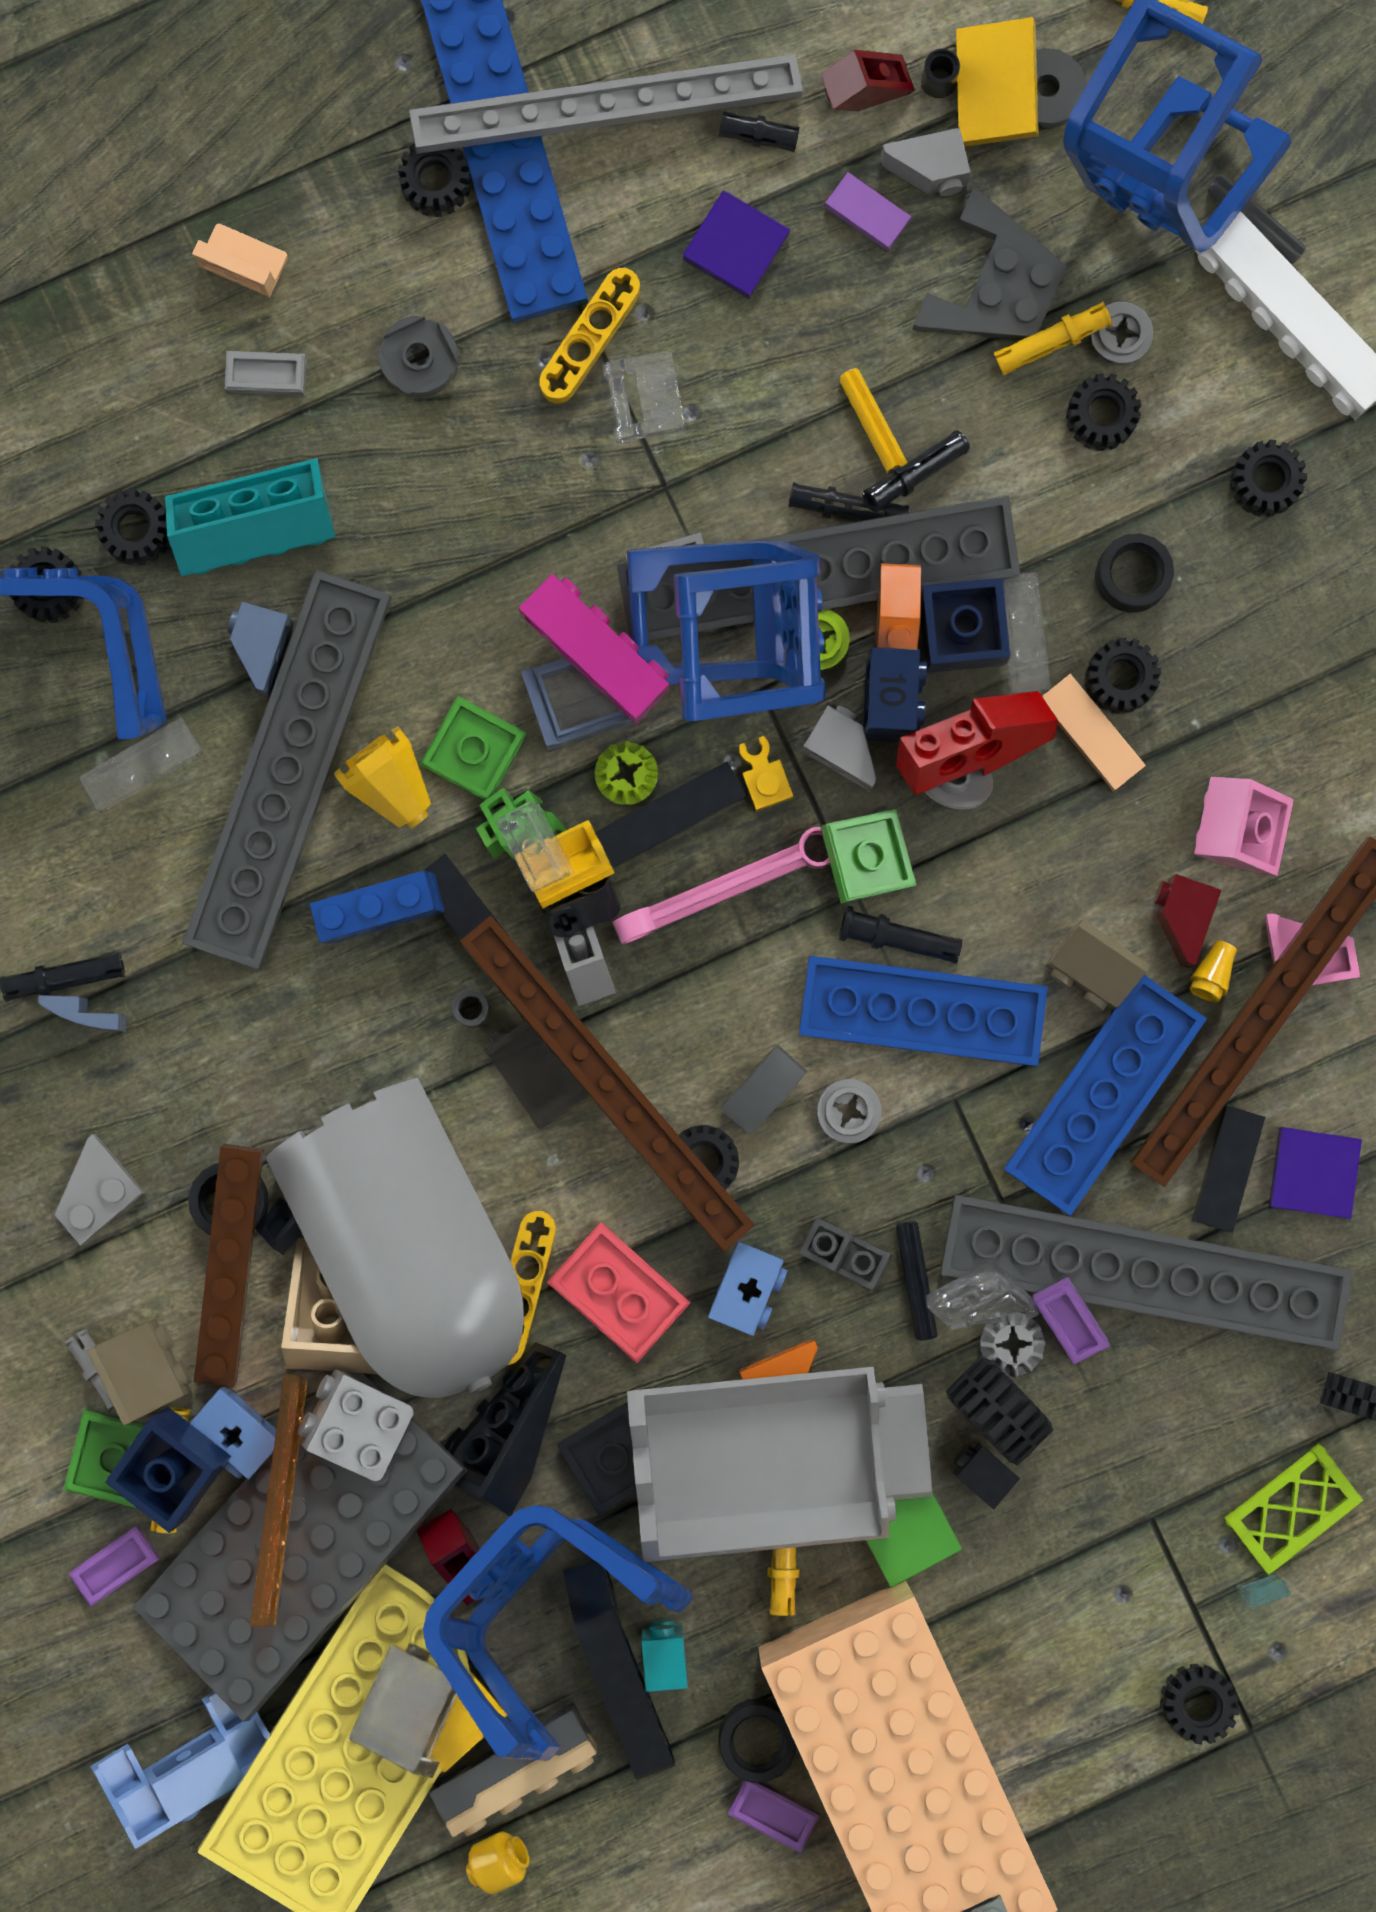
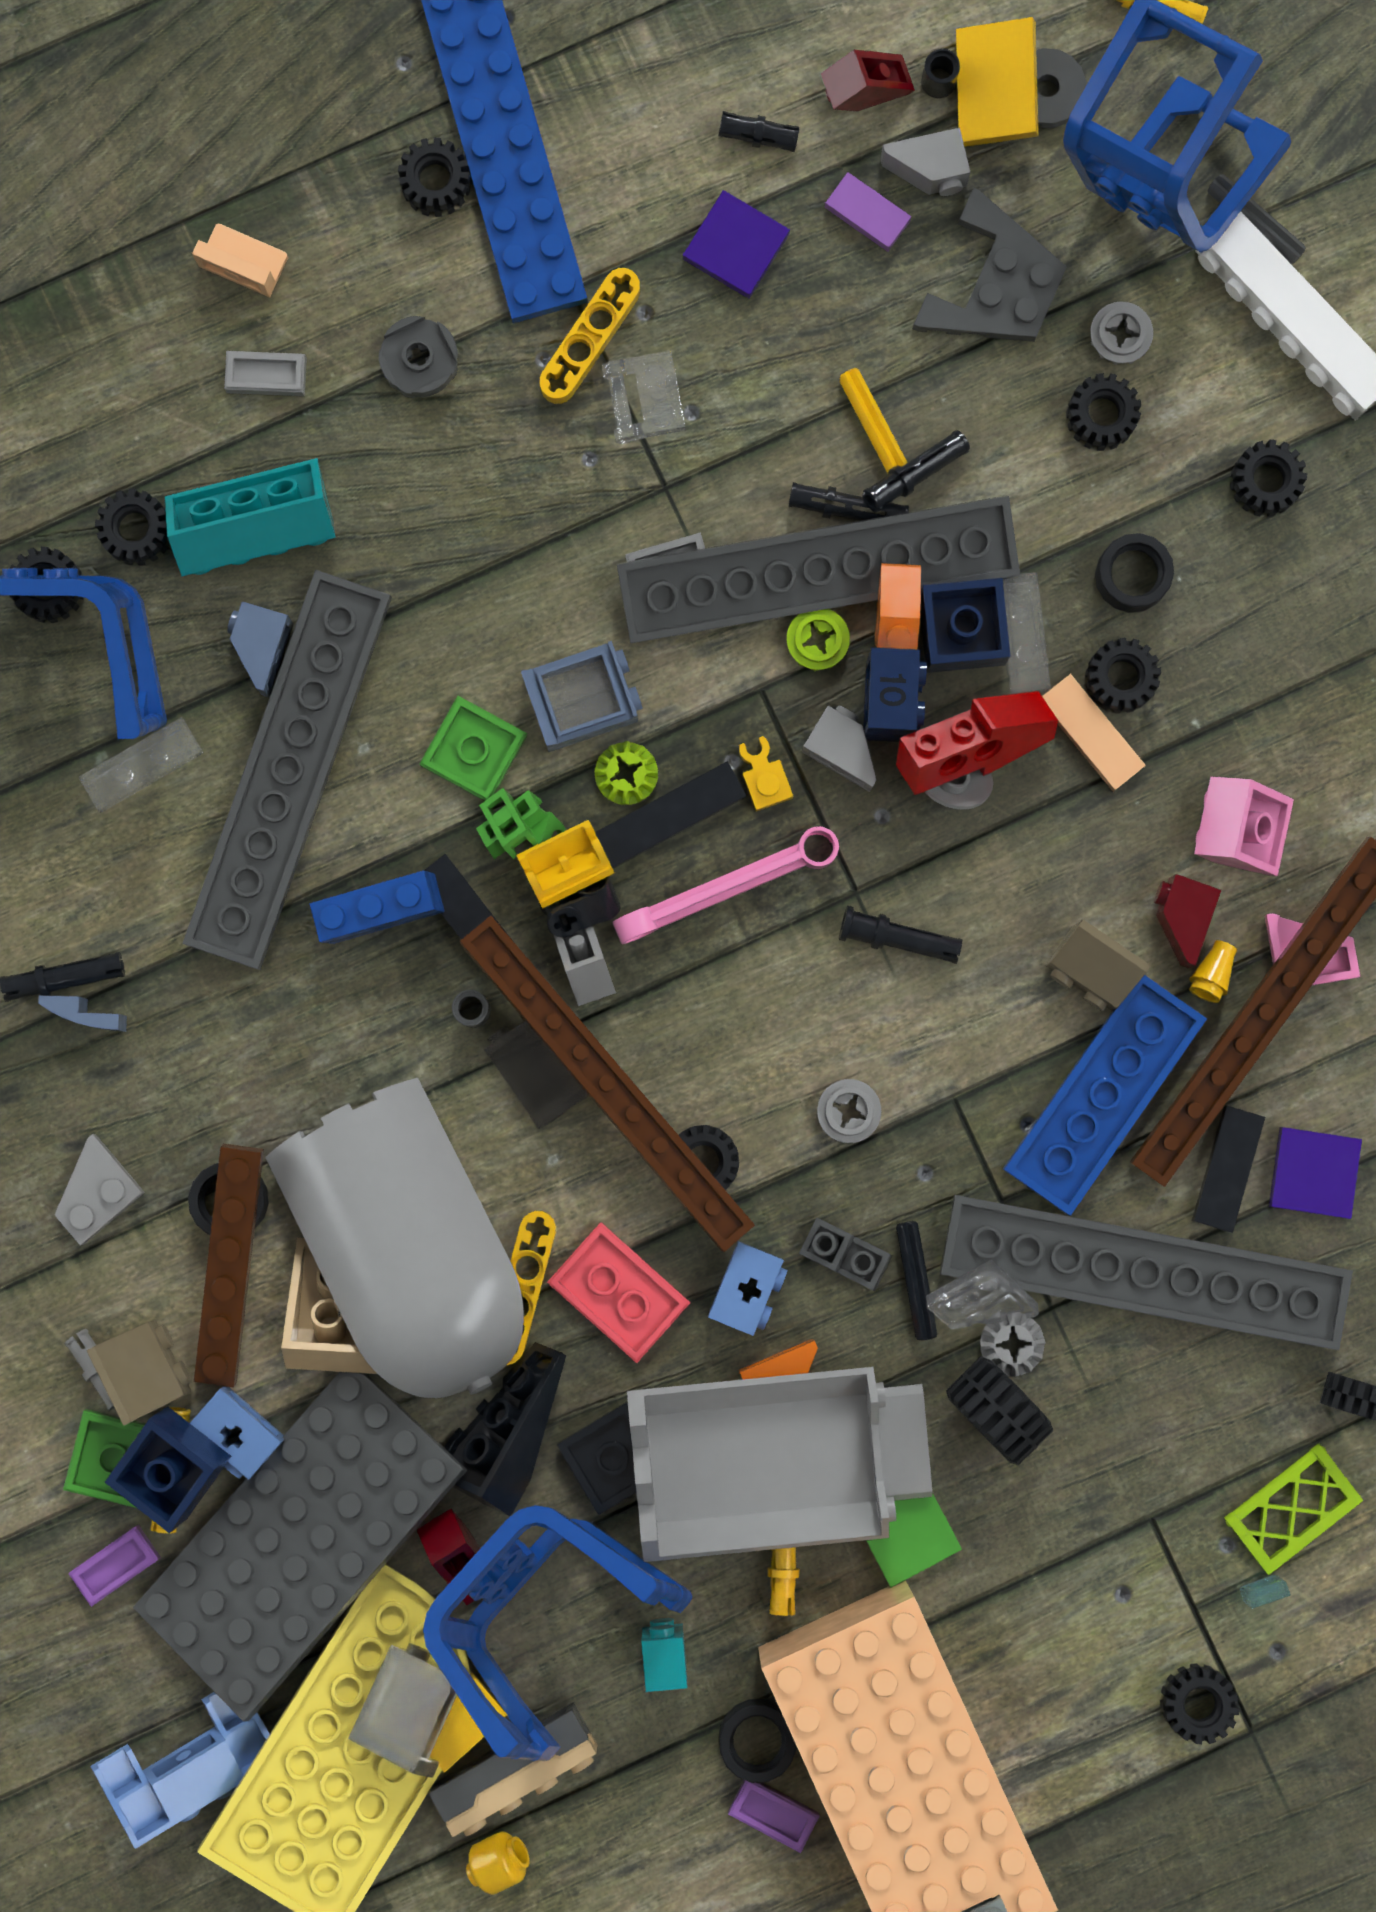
clear orange tile [250,1374,308,1627] -> none
black plate [255,1197,302,1255] -> none
light grey bracket [298,1368,413,1481] -> none
yellow cone [334,726,431,829] -> none
light grey plate [409,54,803,154] -> none
clear slope [495,801,574,892] -> none
dark pink brick [519,574,669,725] -> none
black beam [563,1560,676,1780] -> none
blue windscreen [627,541,826,721] -> none
dark grey slope [720,1044,807,1135] -> none
blue plate [798,956,1048,1067] -> none
bright green tile [821,809,917,904] -> none
black brick [953,1442,1020,1510] -> none
yellow pin [994,301,1113,376] -> none
medium lavender tile [1033,1277,1109,1365] -> none

